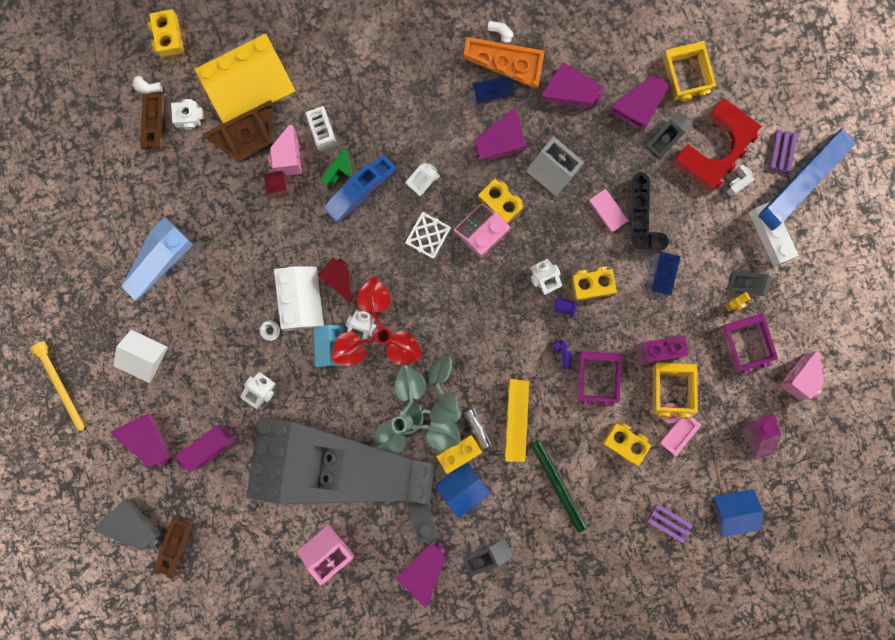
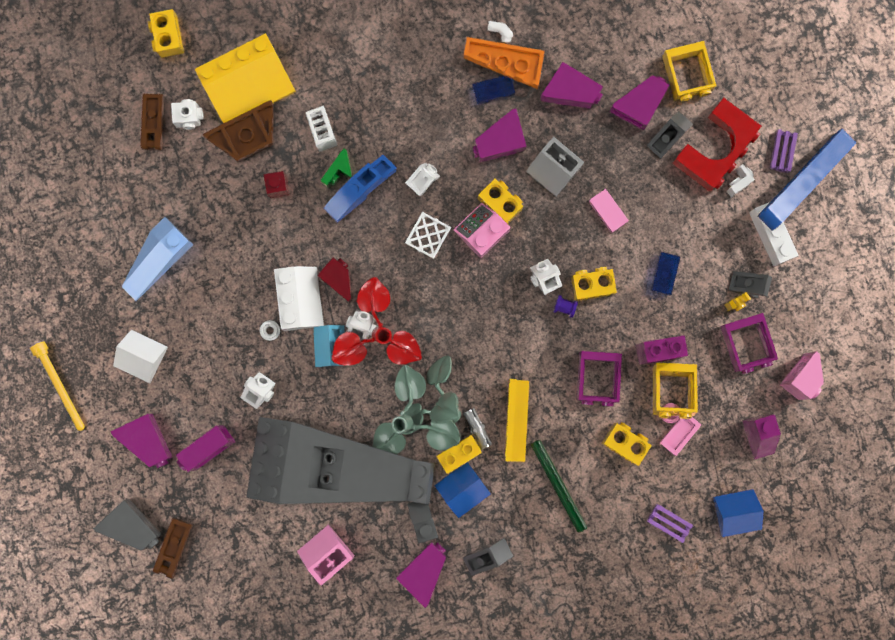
white arm [132,76,162,94] -> none
bright pink slope [268,125,302,176] -> none
dark purple arm [553,339,571,369] -> none
black beam [628,172,669,253] -> none

